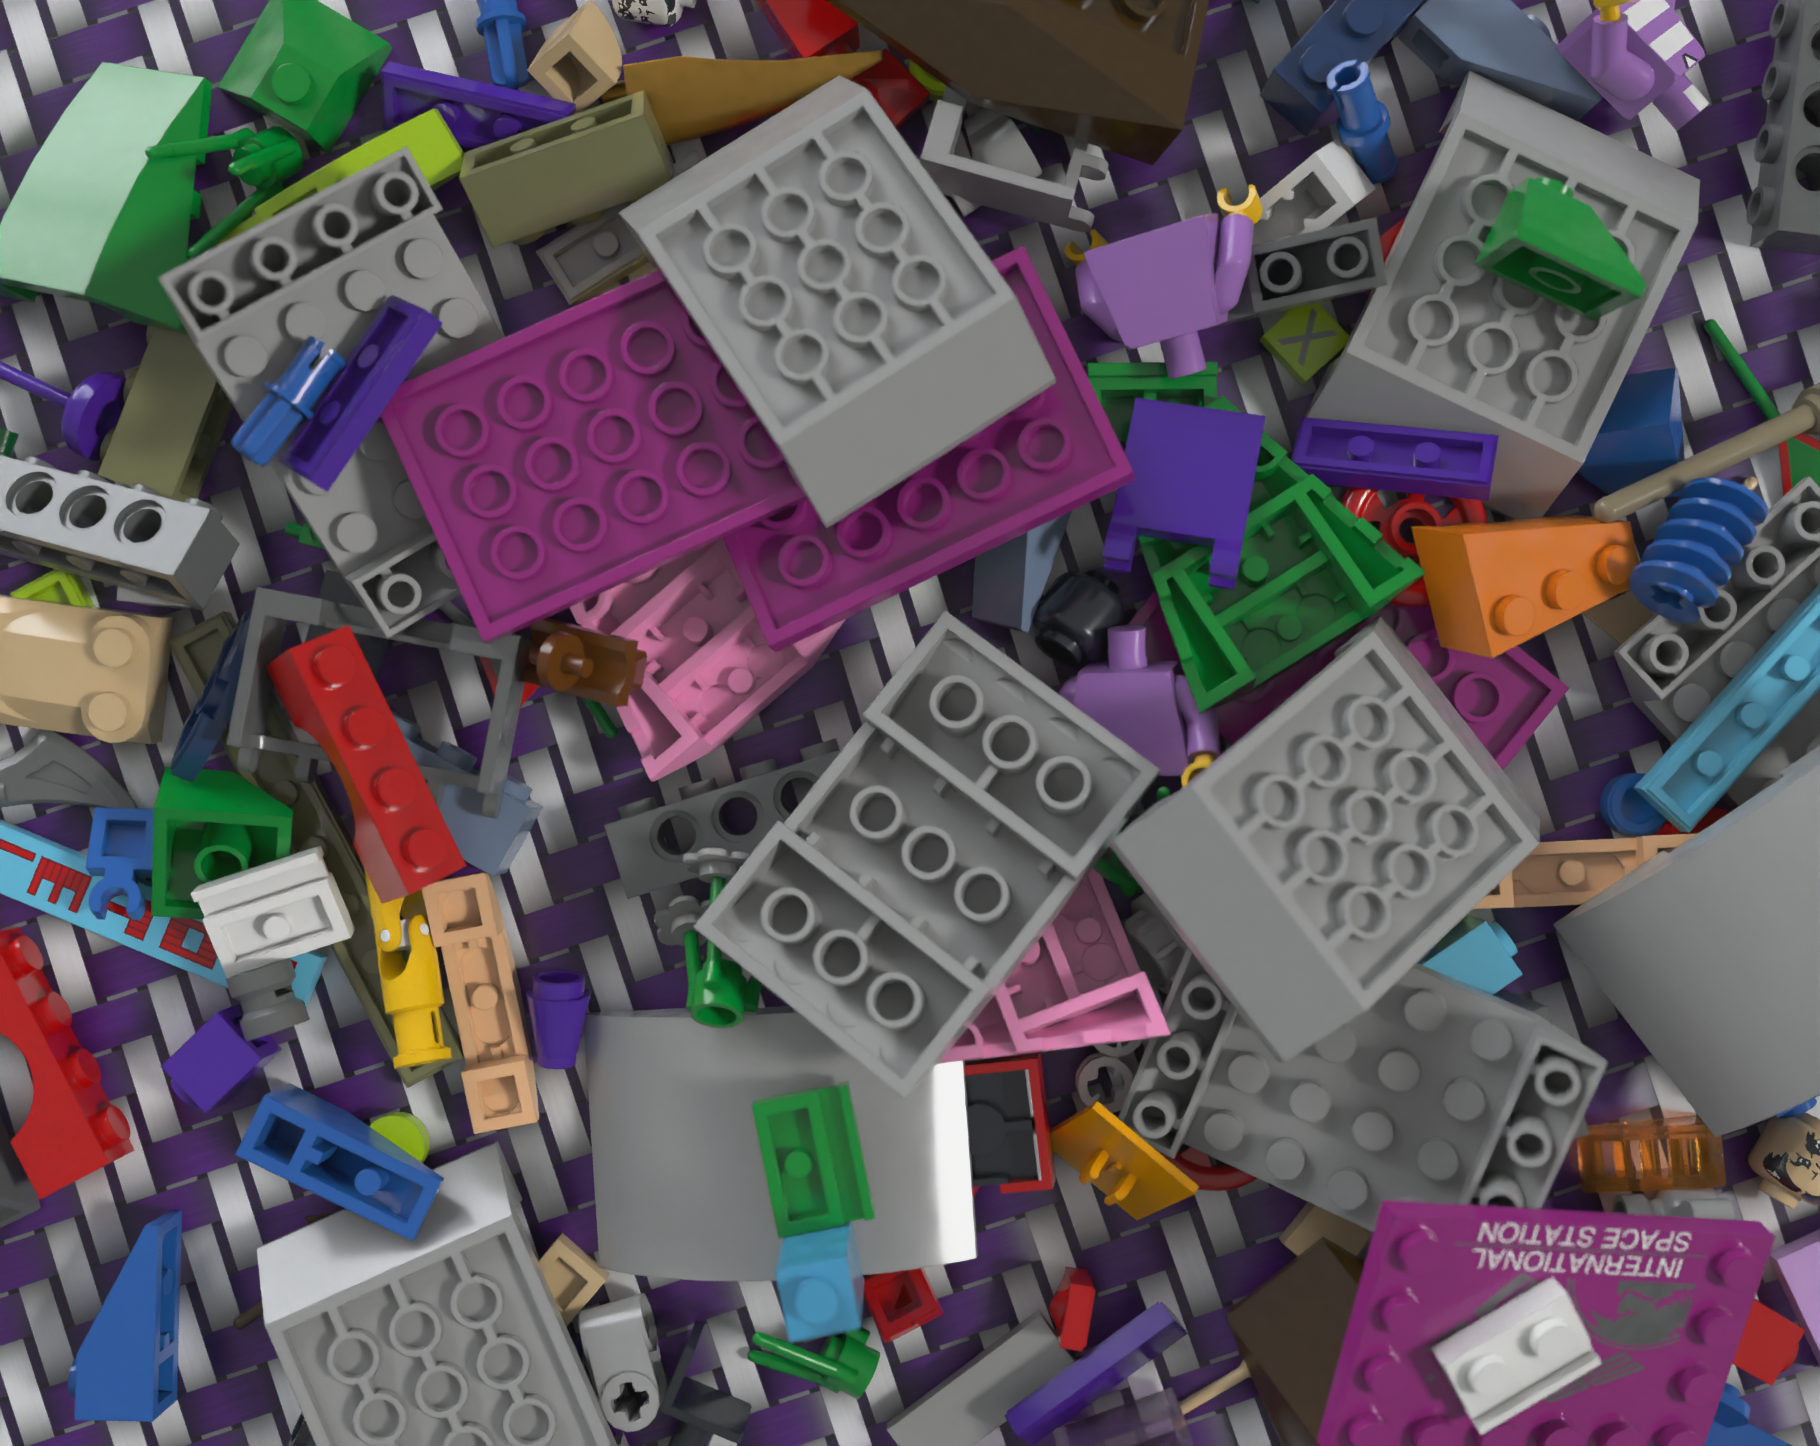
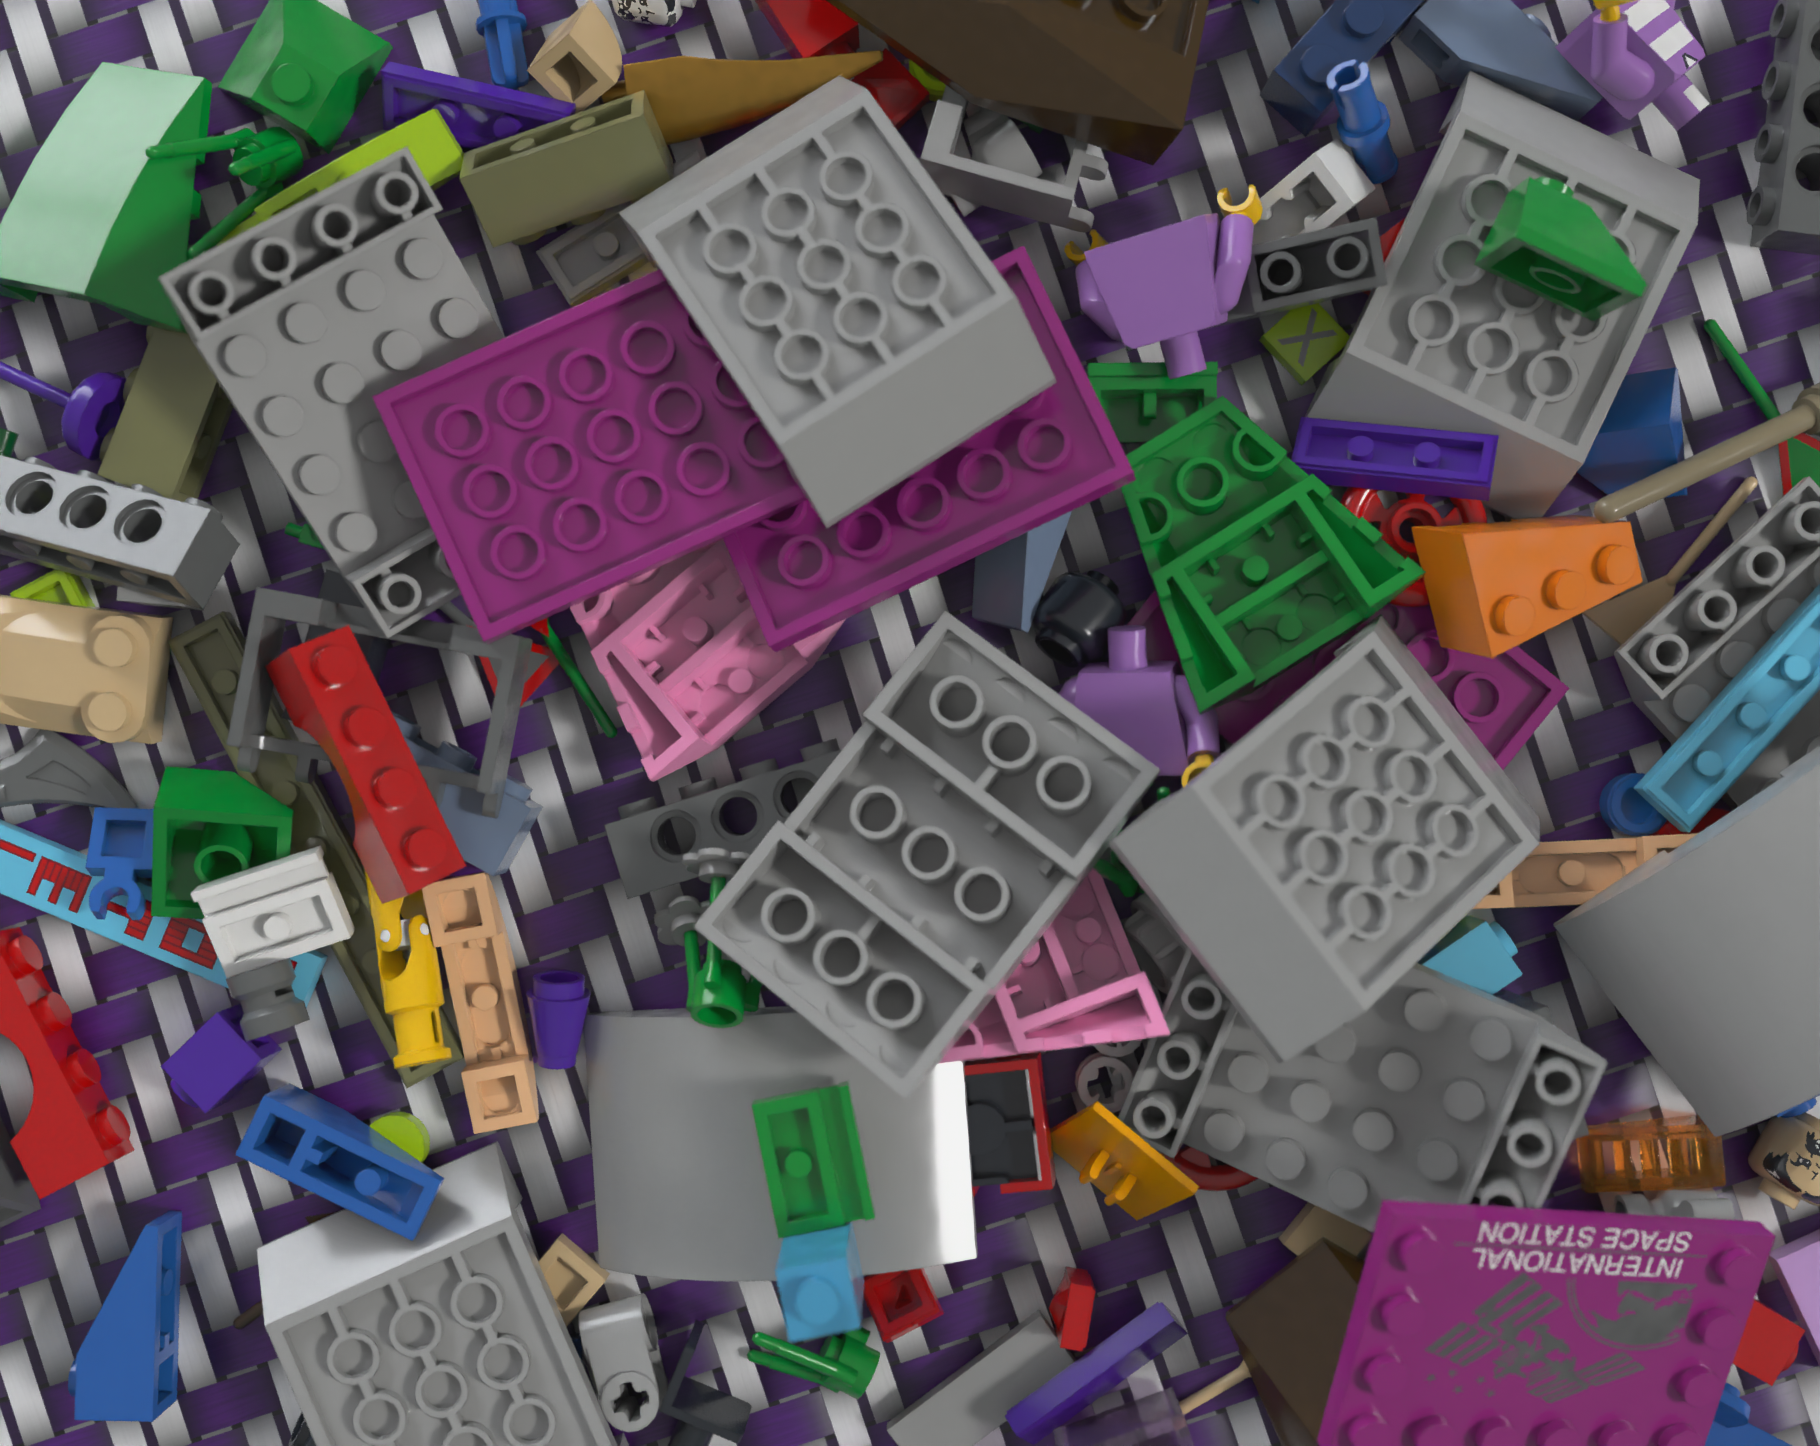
dark blue tile [169,609,252,782] -> none
blue axle [232,336,346,466] -> none
dark purple tile [278,295,443,492] -> none
reddish brown hips [522,618,647,707] -> none
dark purple flag [1103,398,1266,591] -> none
white plate [1431,1276,1602,1435] -> none
blue piece [1628,477,1769,624] -> none

